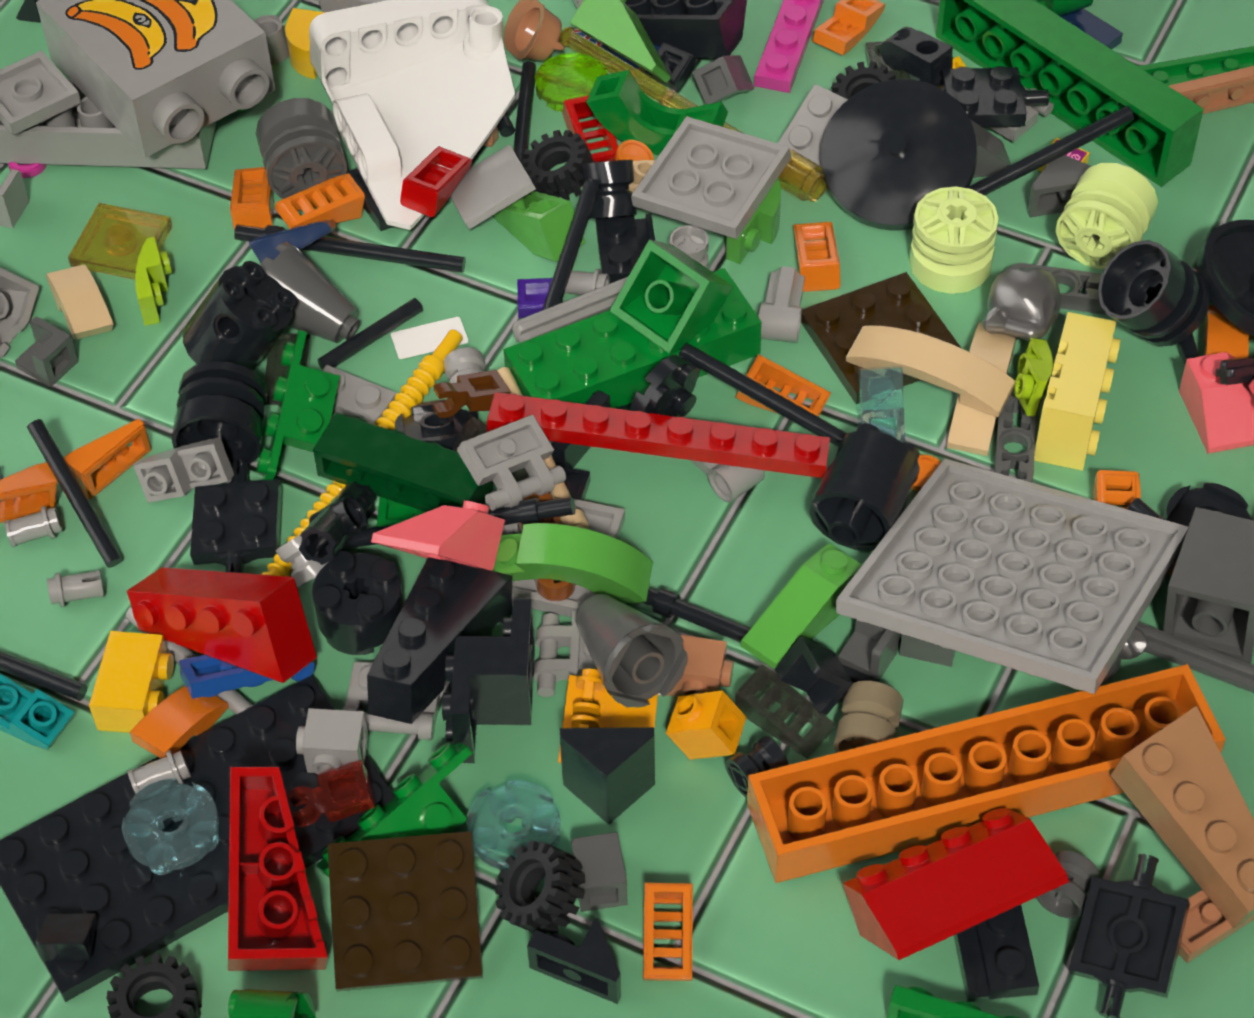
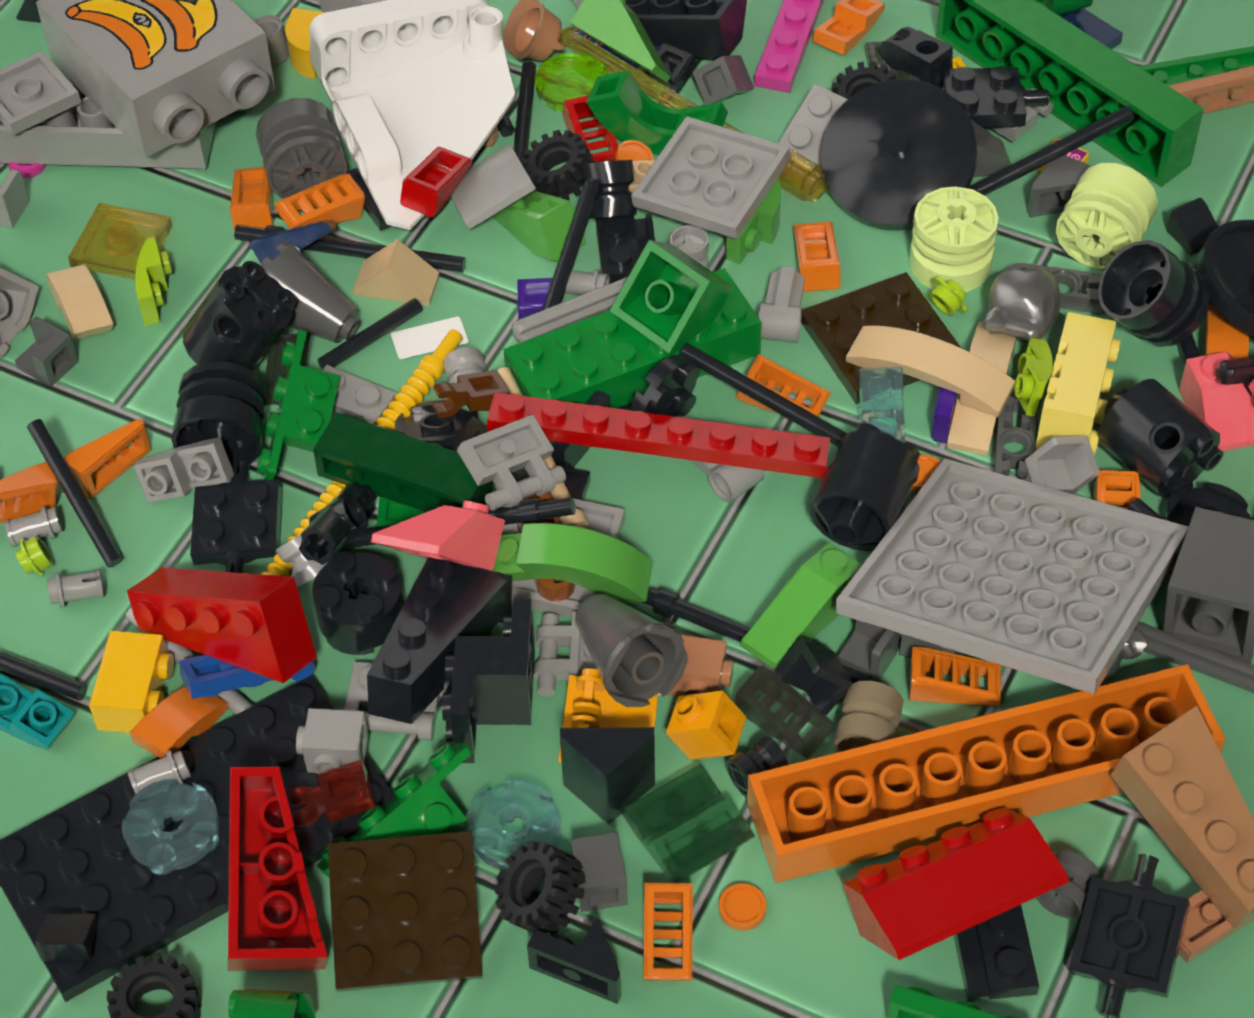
none -> lime plate [15,535,54,576]
none -> tan slope [353,239,440,306]
none -> clear green slope [621,764,755,883]
none -> orange piece [719,883,767,931]
none -> orange slope [909,646,1001,707]
none -> lime plate [929,276,968,316]
none -> dark purple tile [931,387,957,444]
none -> light grey panel [1025,435,1100,494]
none -> black cylinder [1098,379,1224,498]
none -> black slope [1167,197,1218,255]

